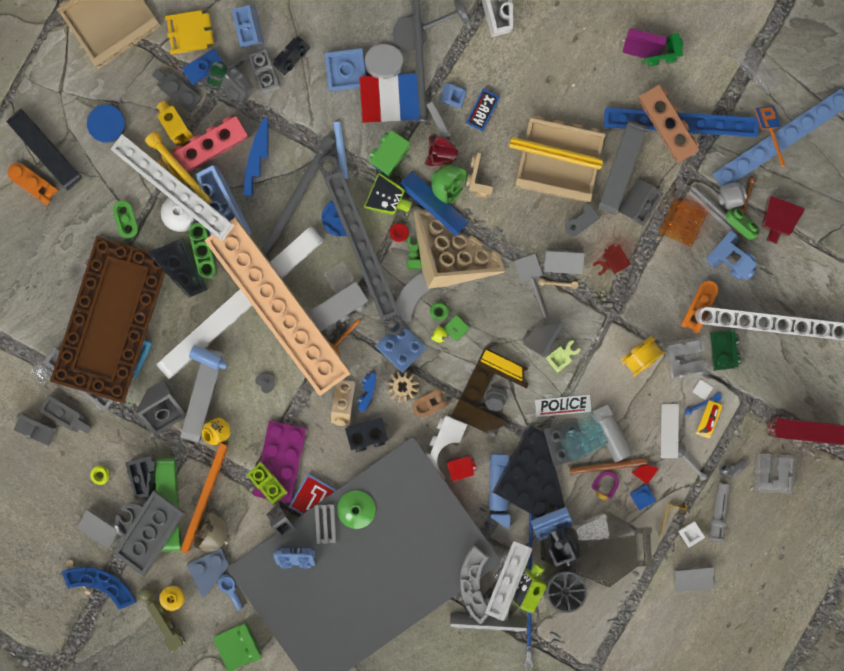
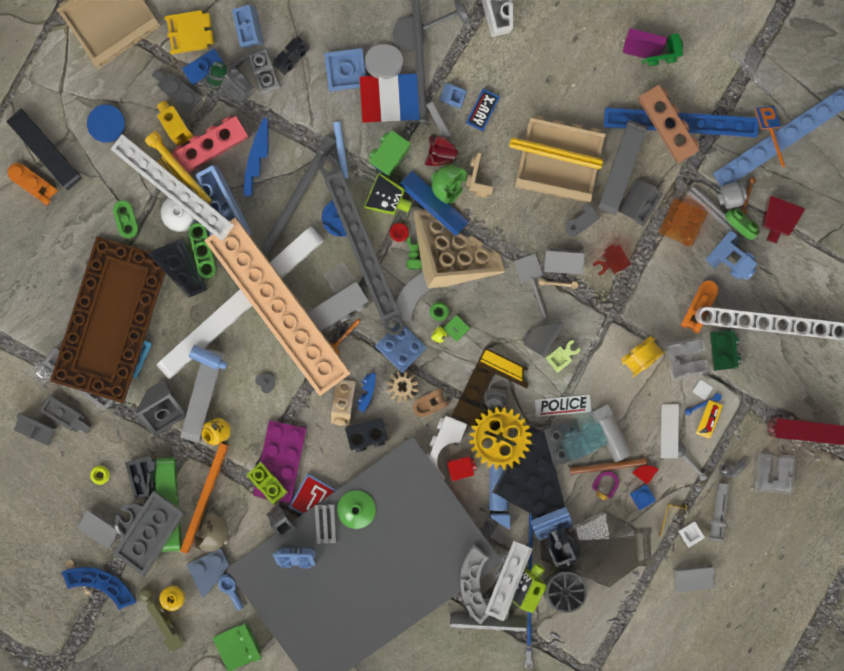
none -> yellow gear [469,407,532,470]

